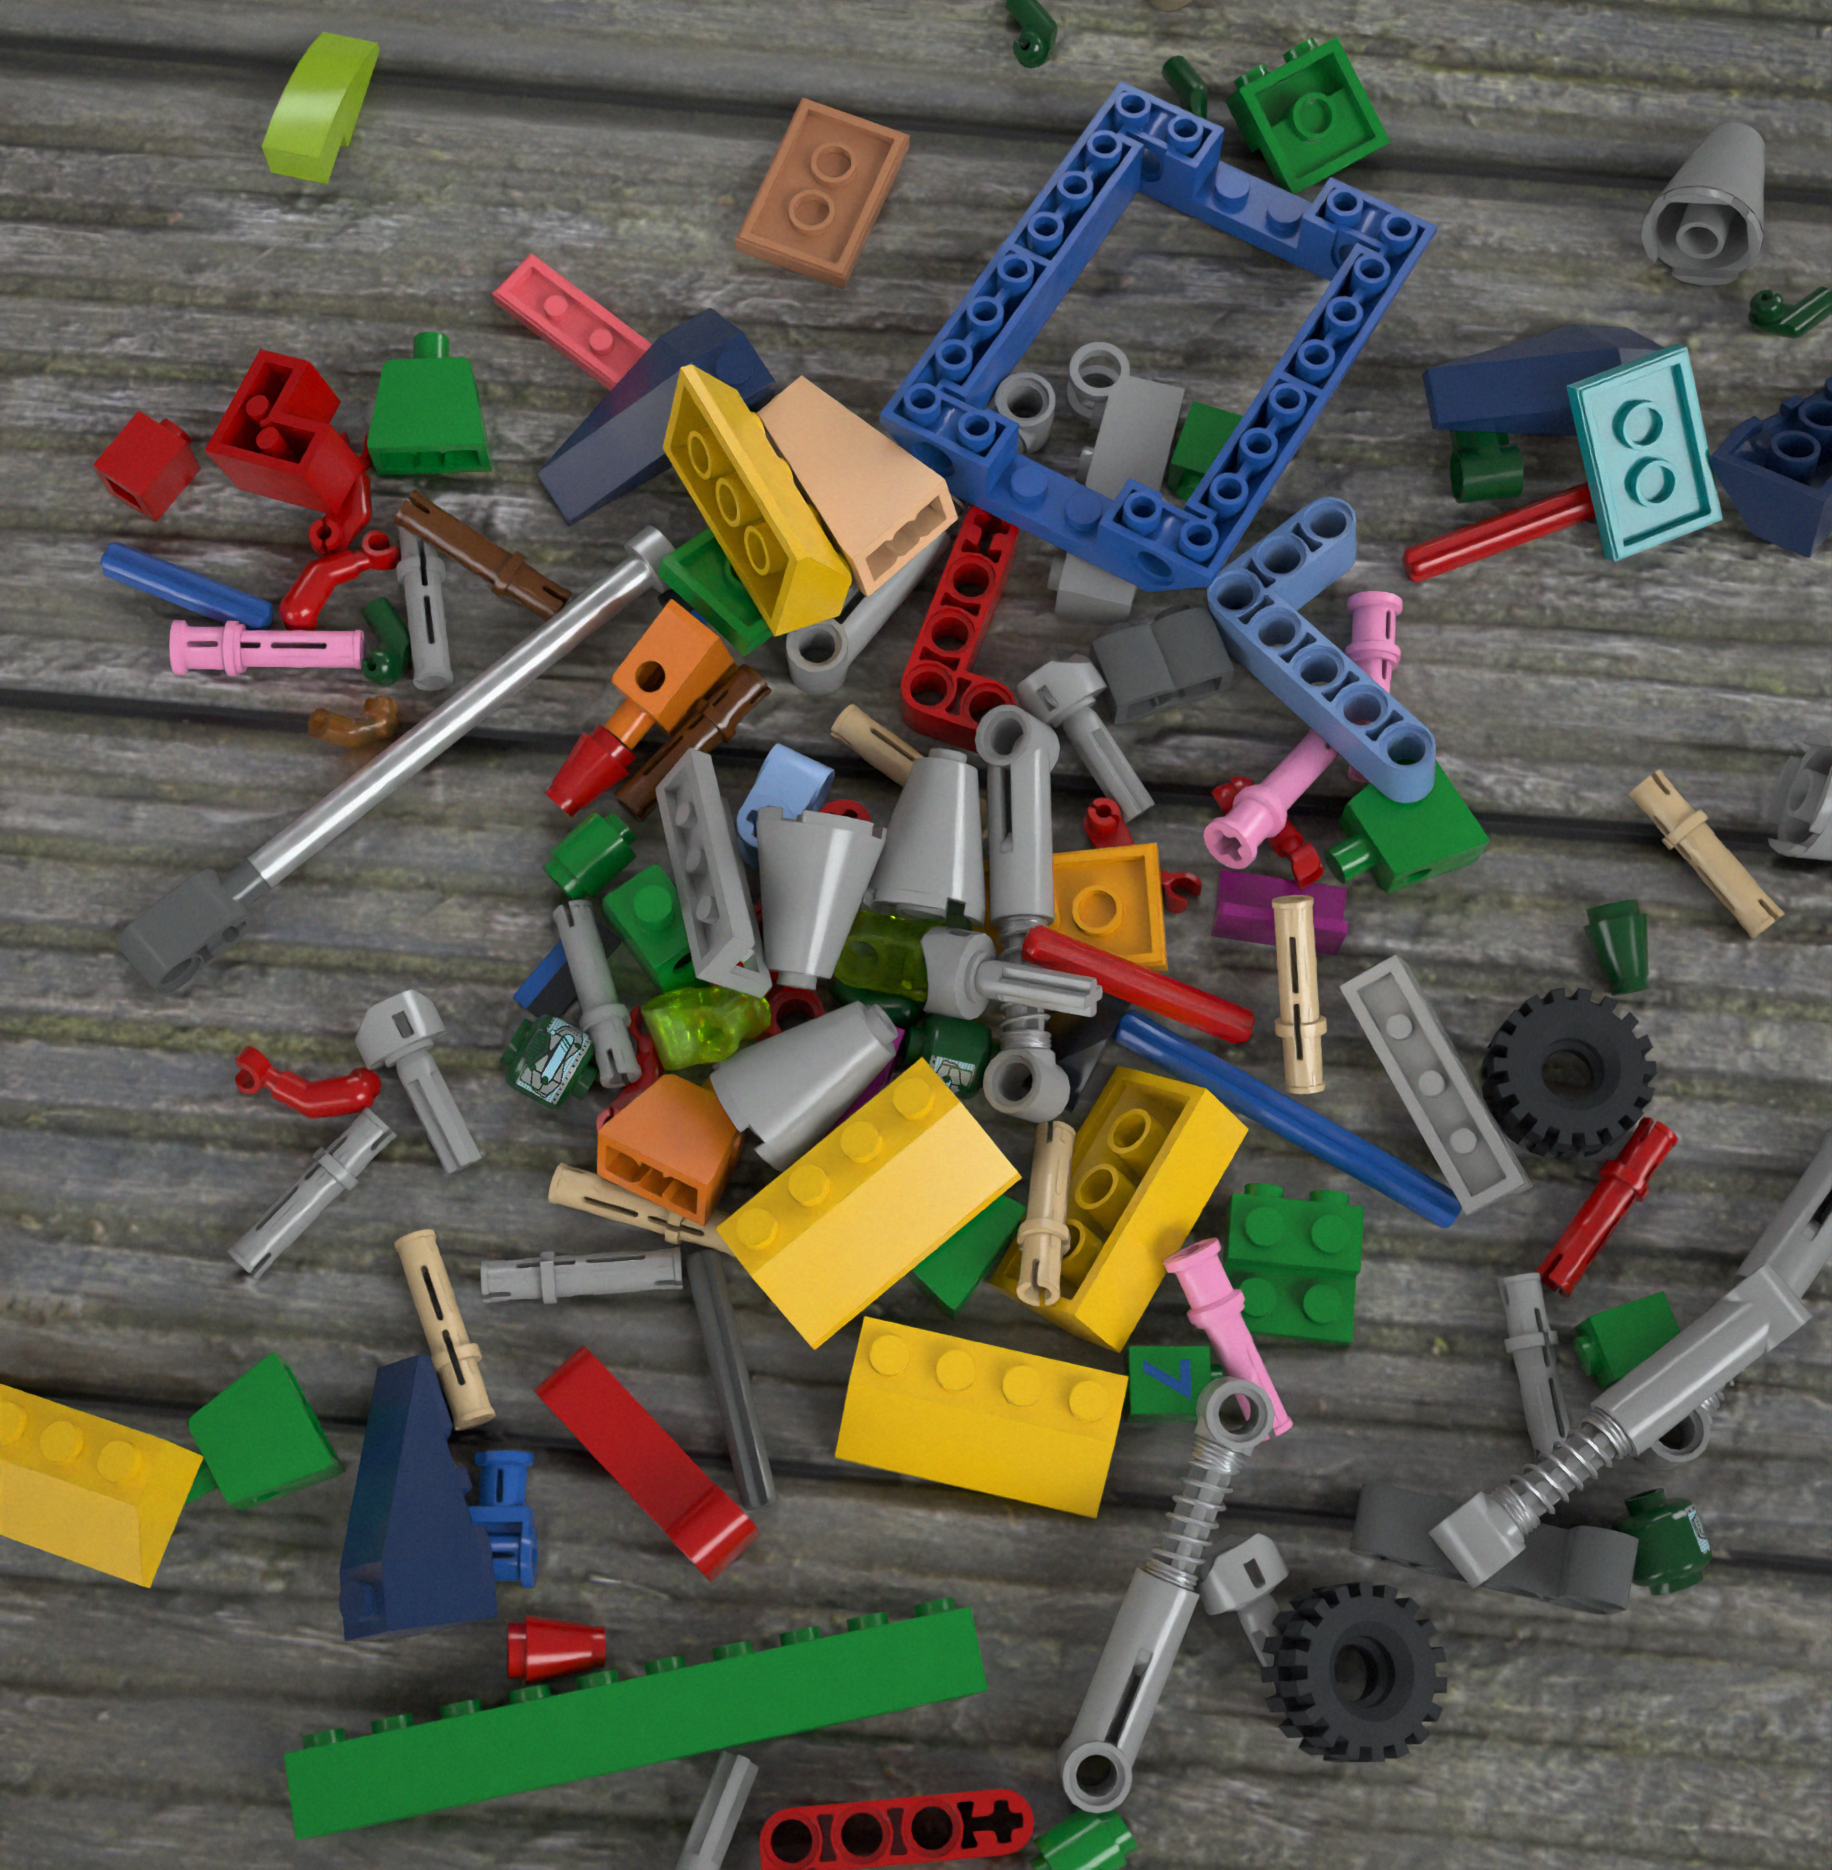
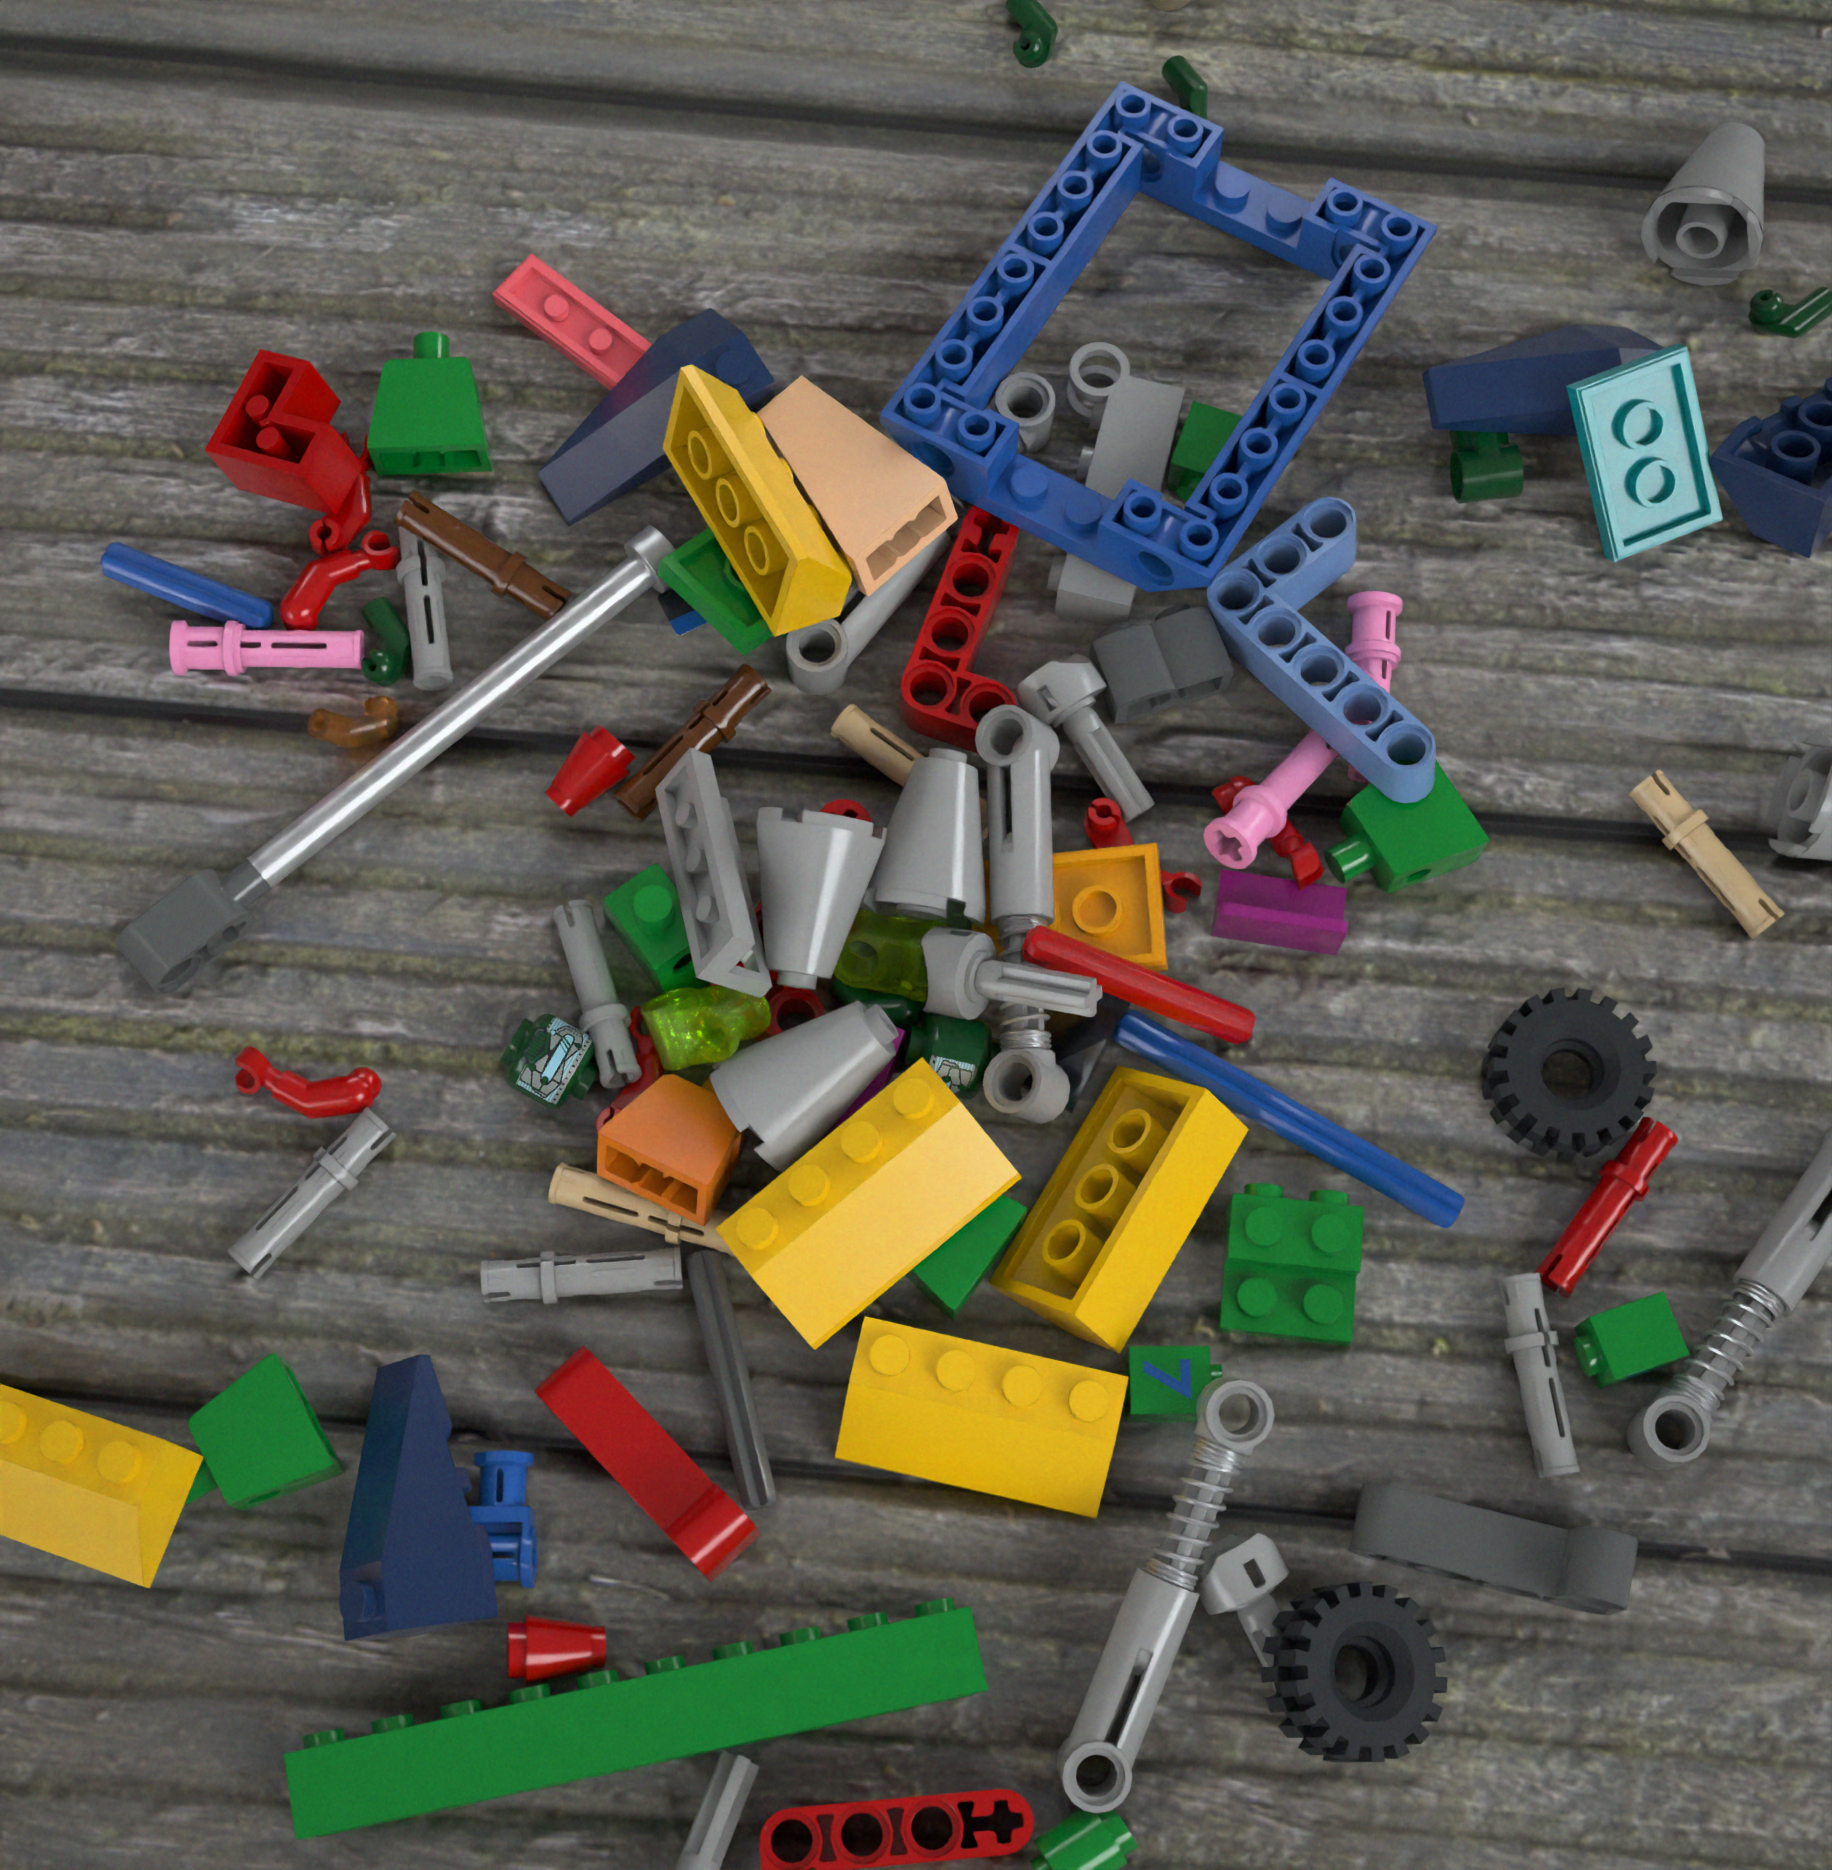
red brick [93,411,201,523] -> none
lime slope [261,32,380,184] -> none
light grey piece [355,989,482,1175] -> none
tan pin [394,1229,496,1431] -> none
sticker [513,920,621,1018] -> none
green brick [542,811,637,900] -> none
orange torso [603,599,739,751] -> none
nougat tile [735,97,910,289] -> none
light blue piece [736,743,835,870] -> none
tan pin [1016,1121,1076,1306] -> none
bright pink pin [1163,1238,1293,1441] -> none
green plate [1225,37,1391,195] -> none
tan pin [1272,895,1327,1094] -> none
light grey fence [1339,954,1533,1216] -> none
red axle [1401,482,1595,583] -> none
light grey piece [1428,1262,1813,1589] -> none
dark green cone [1583,899,1650,996] -> none
dark green head [1610,1488,1712,1596] -> none

